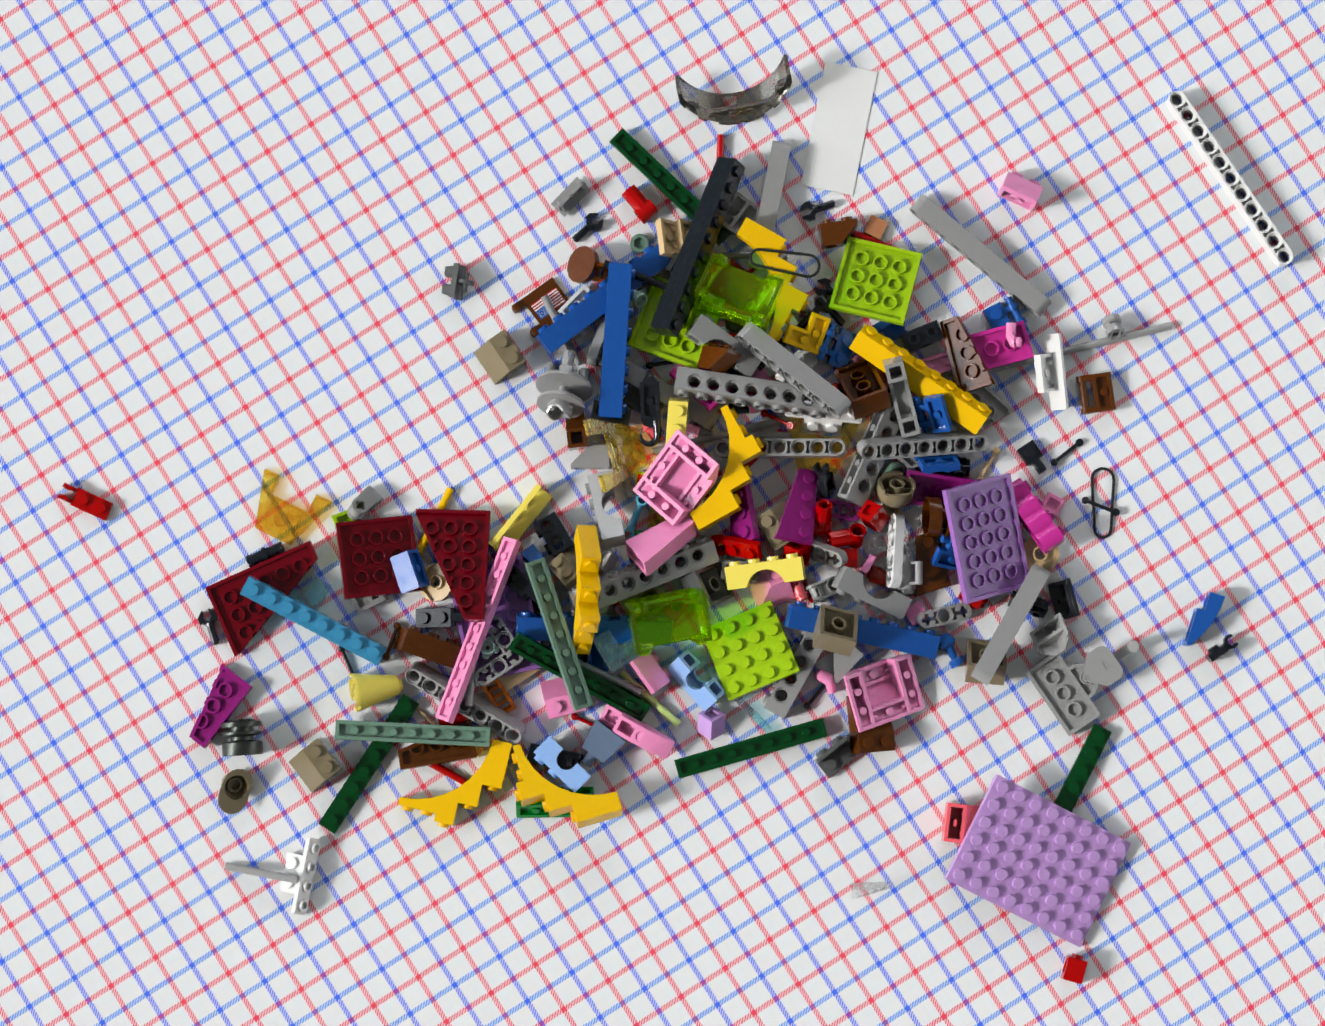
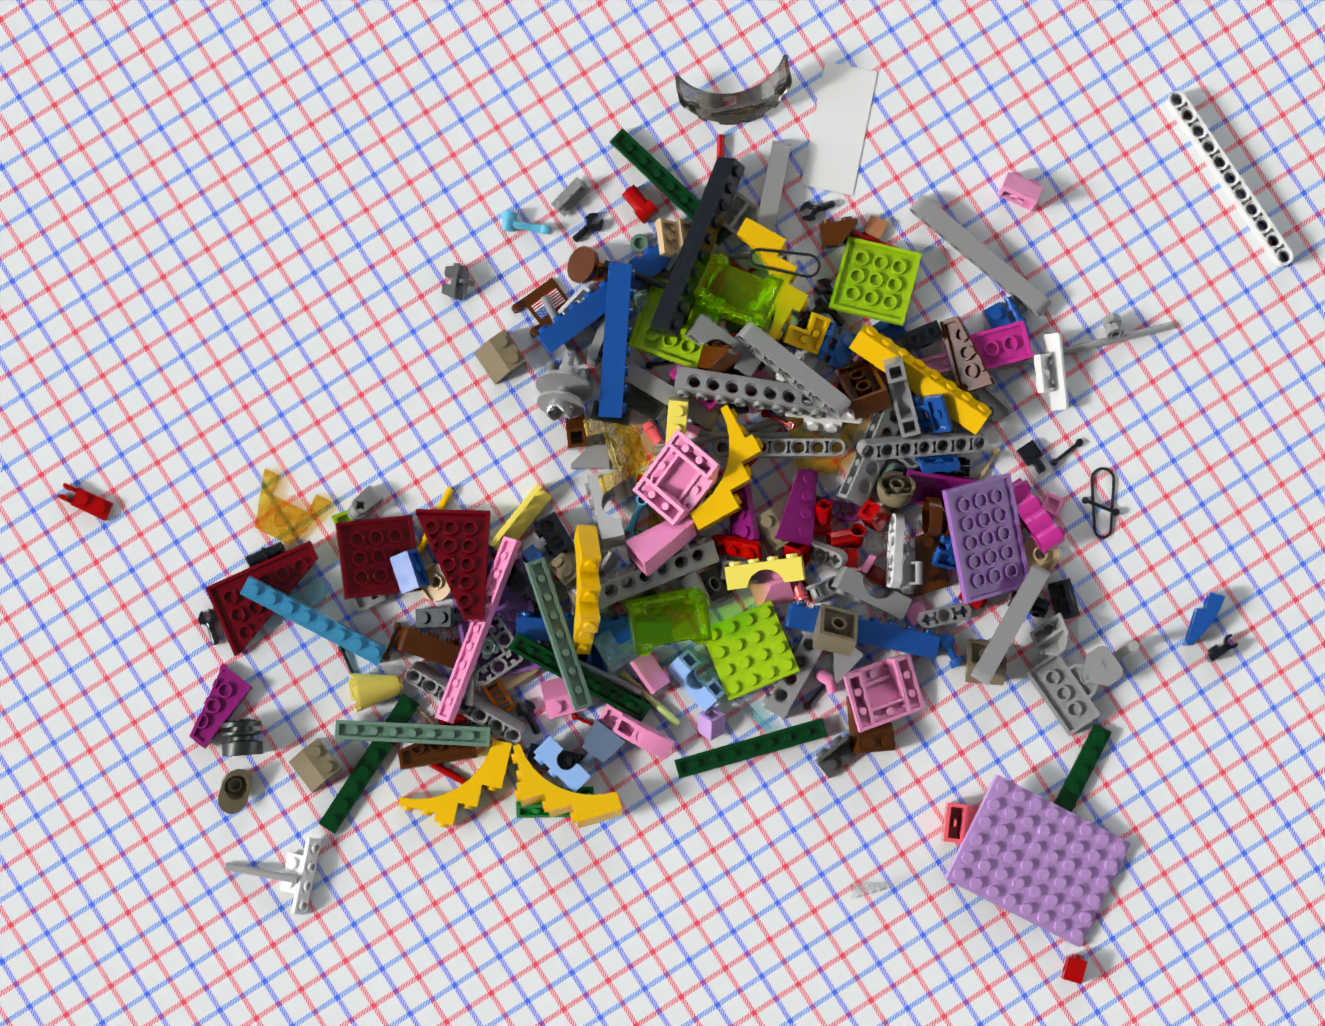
black plate [638,369,661,447] -> none
black plate [813,462,836,498] -> none
bright pink arm [1006,322,1022,348] -> none
reddish brown plate [1076,372,1116,415] -> none
none -> medium azure brick [501,211,551,235]
none -> black bar [516,699,541,735]

